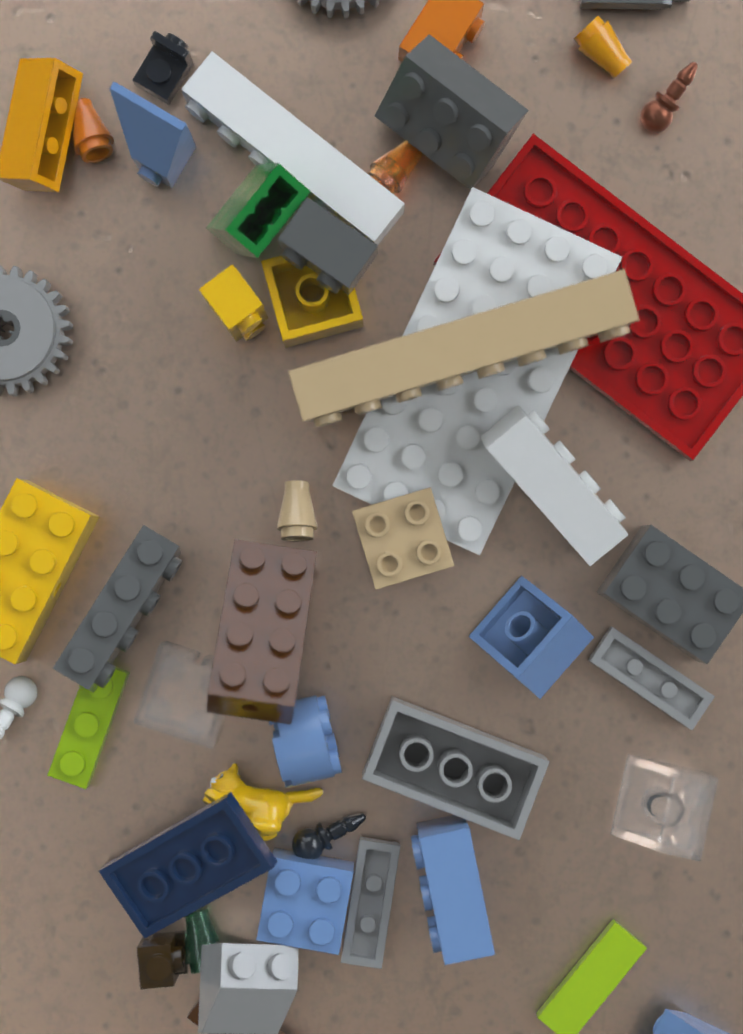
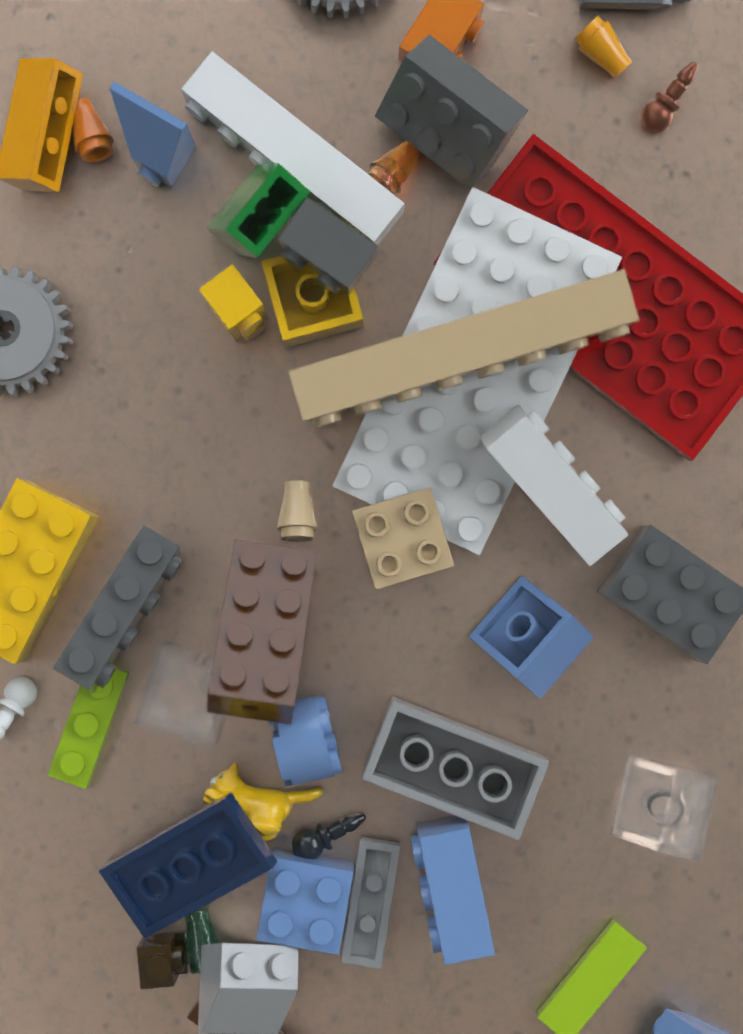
black bracket [133,31,194,105] -> none
light grey plate [588,626,715,730] -> none

